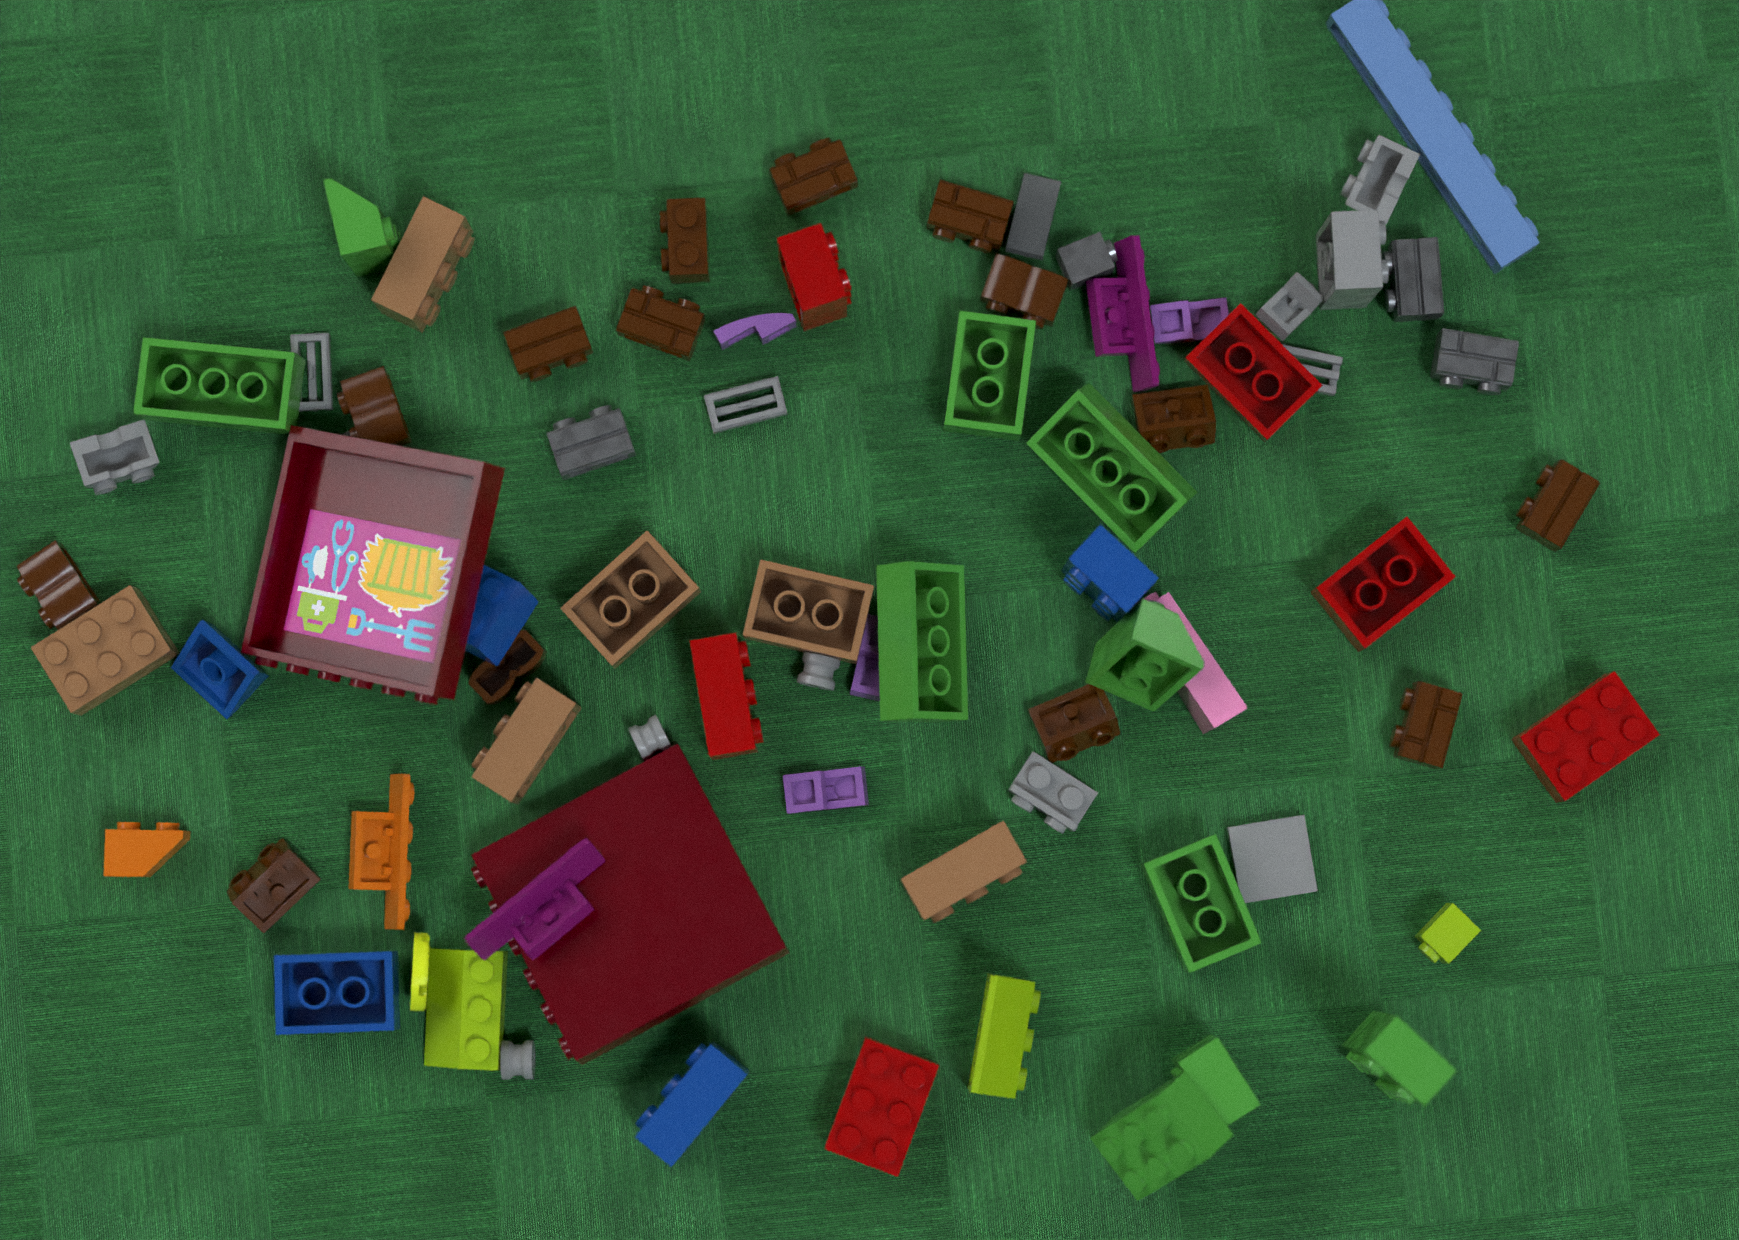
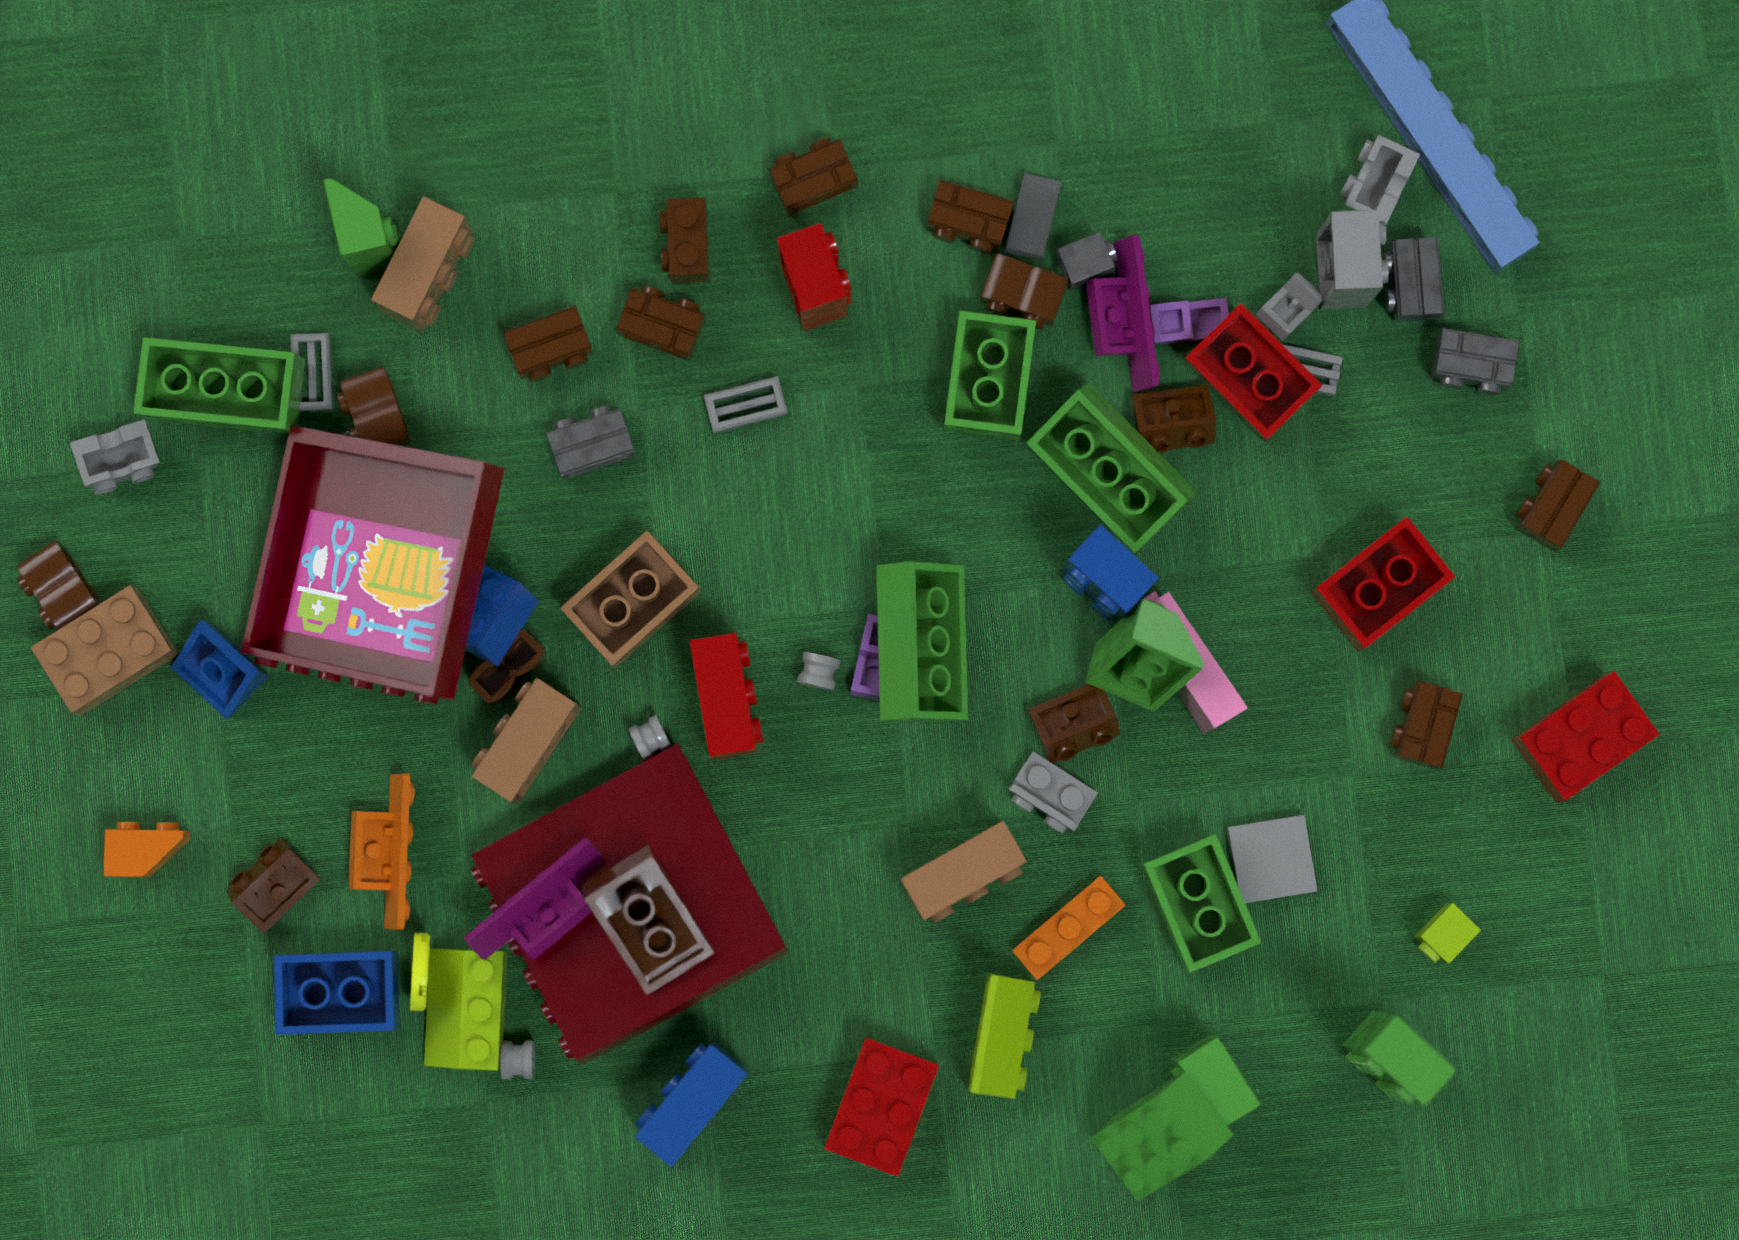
medium lavender slope [714,313,796,350] -> none
medium nougat brick [743,559,874,665] -> none
medium lavender slope [783,766,869,814] -> none
none -> reddish brown slope [582,845,714,995]
none -> orange plate [1011,876,1126,980]

